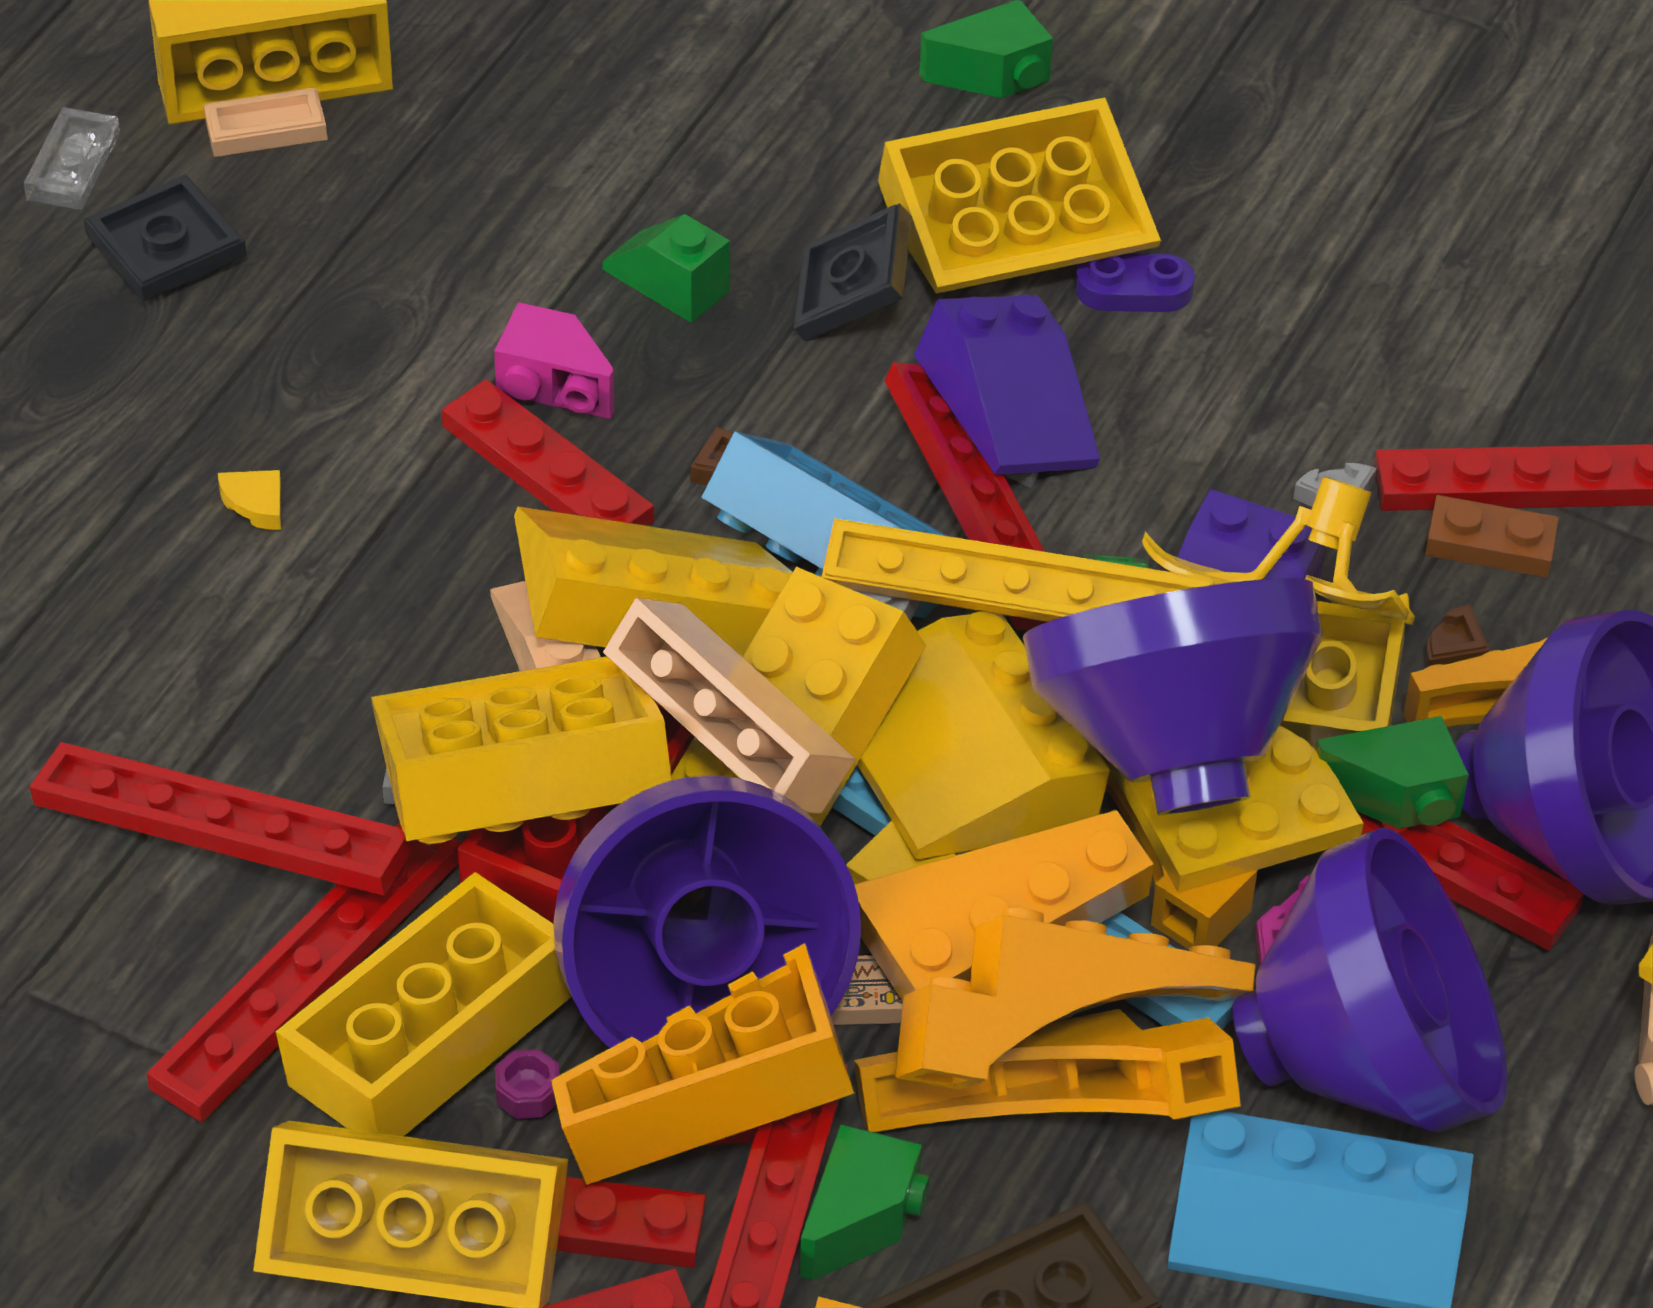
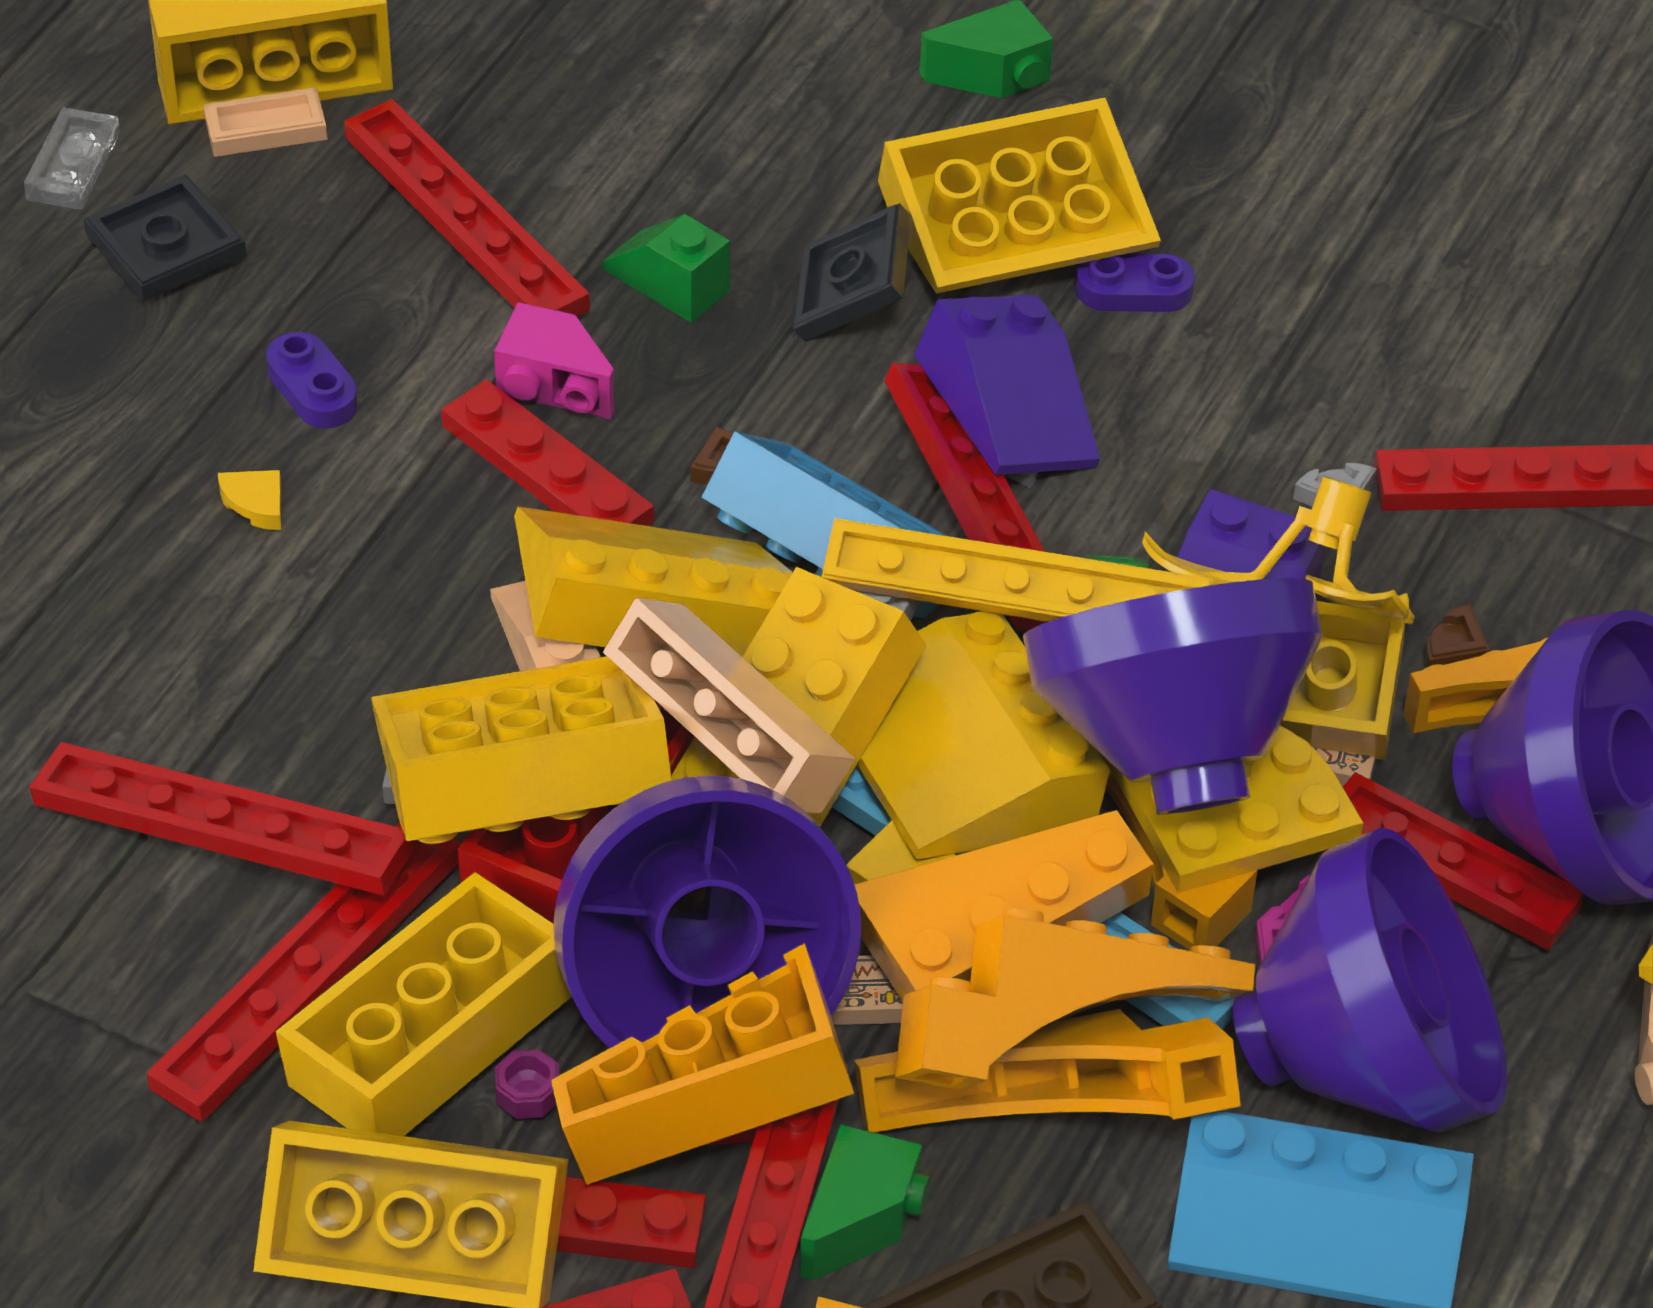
green slope [1315,716,1469,829] -> none
dark orange plate [1425,495,1559,578] -> none
none -> dark purple plate [266,332,358,428]
none -> red plate [344,99,590,317]

